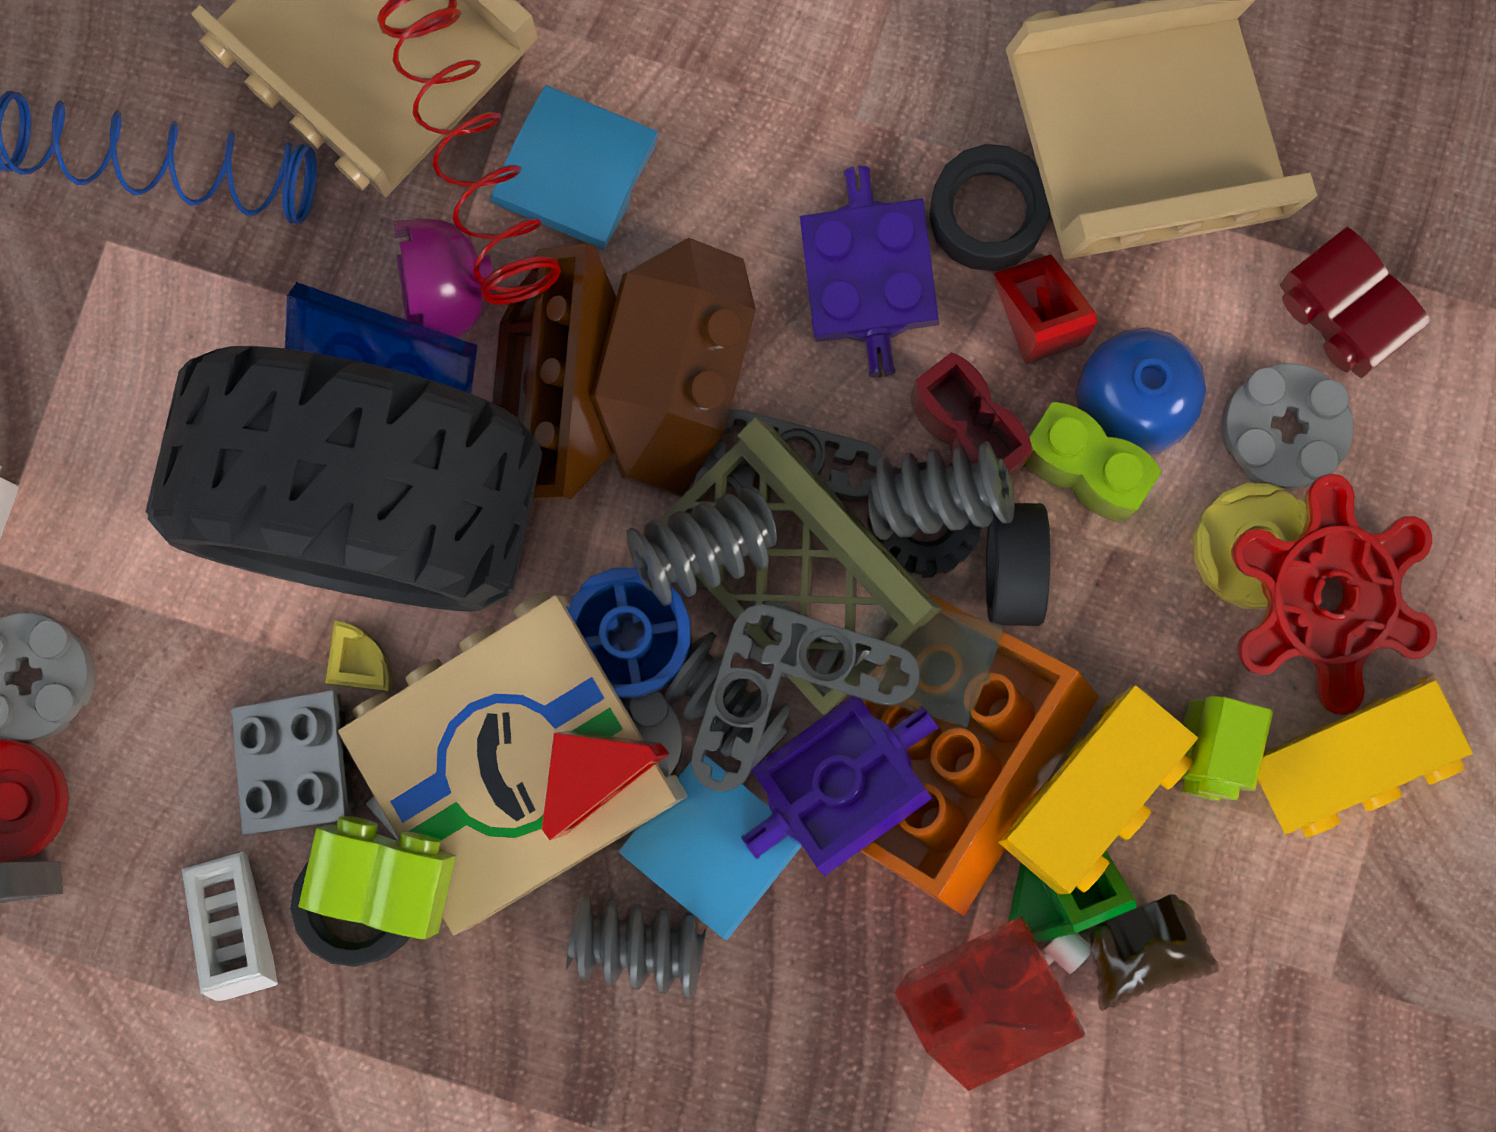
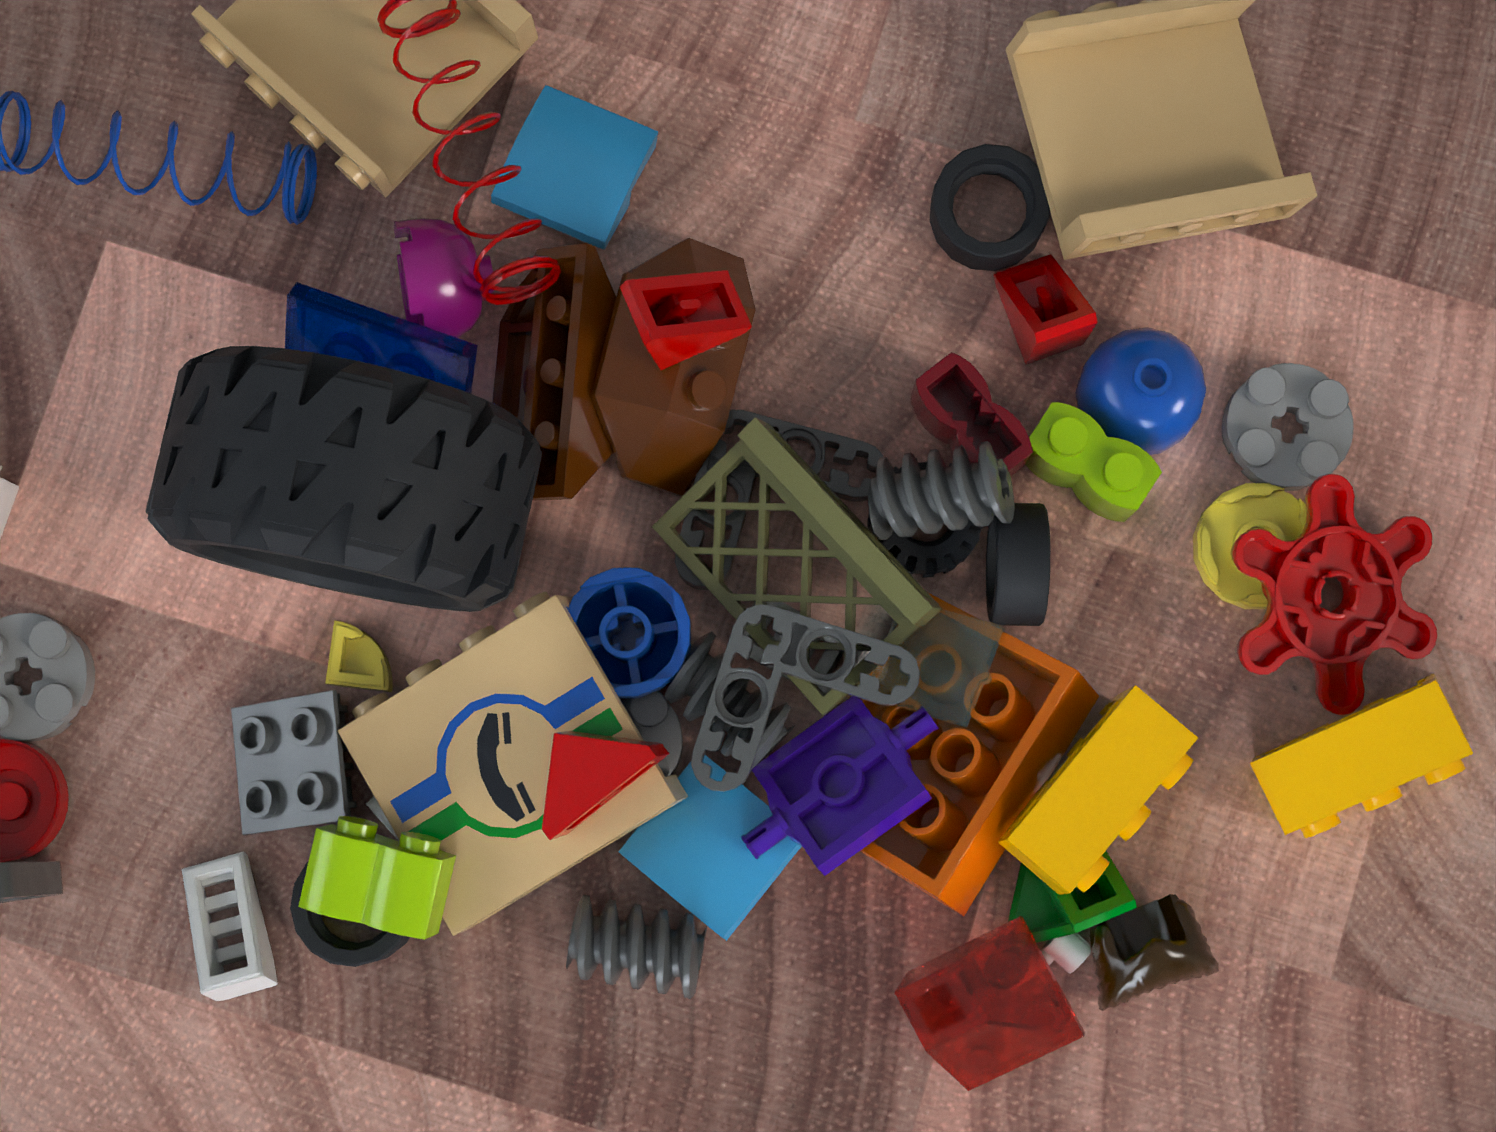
dark grey piece [627,486,777,606] -> none
dark purple plate [800,166,939,377] -> none
lime brick [1180,696,1273,802] -> none
dark red brick [1280,226,1431,379] -> none
none -> red slope [620,270,752,370]

